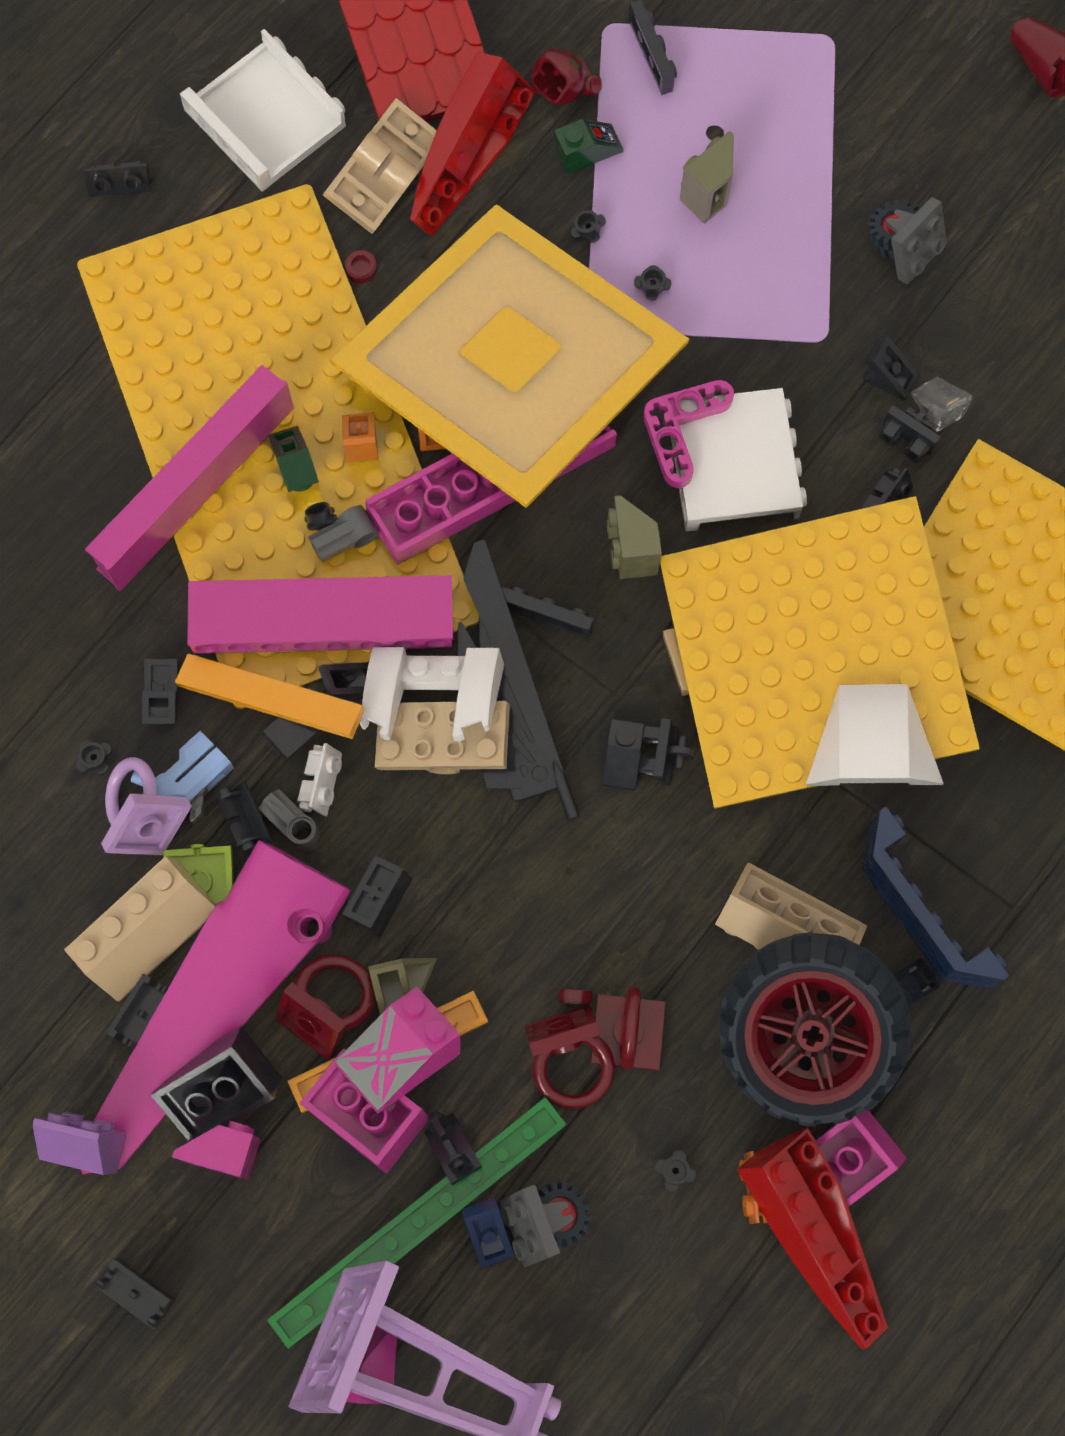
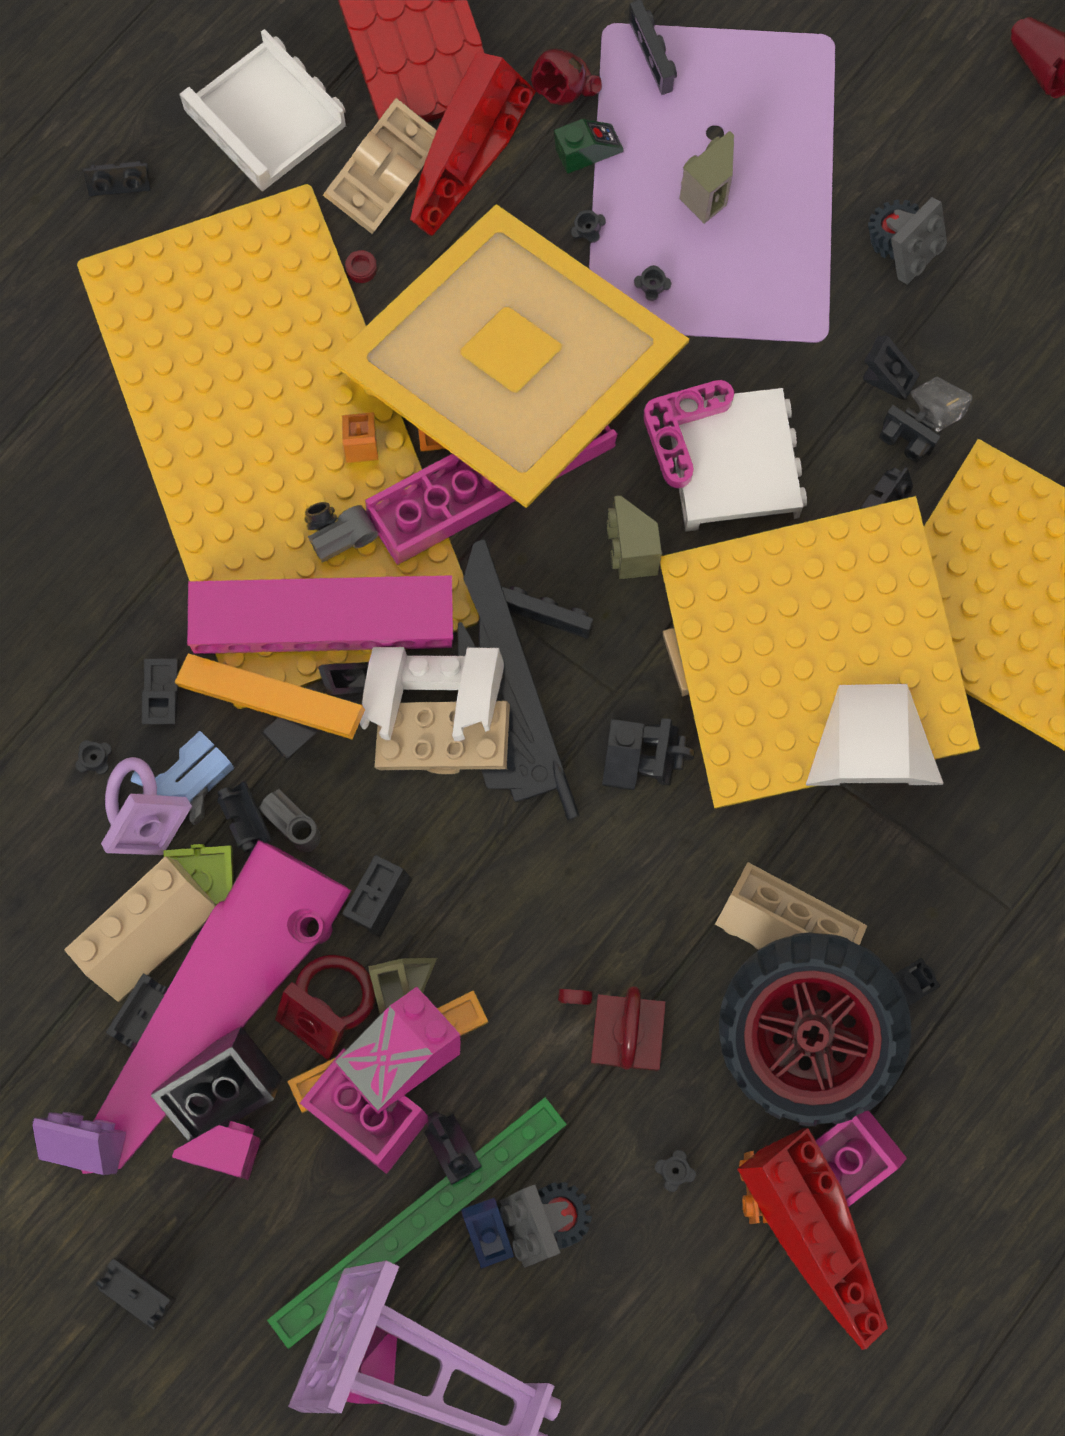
dark pink tile [85,365,294,592] -> none
dark green slope [267,425,319,492] -> none
white hinge [297,743,342,817] -> none
dark red tile [525,1005,615,1109] -> none
dark blue slope [862,807,1009,989] -> none

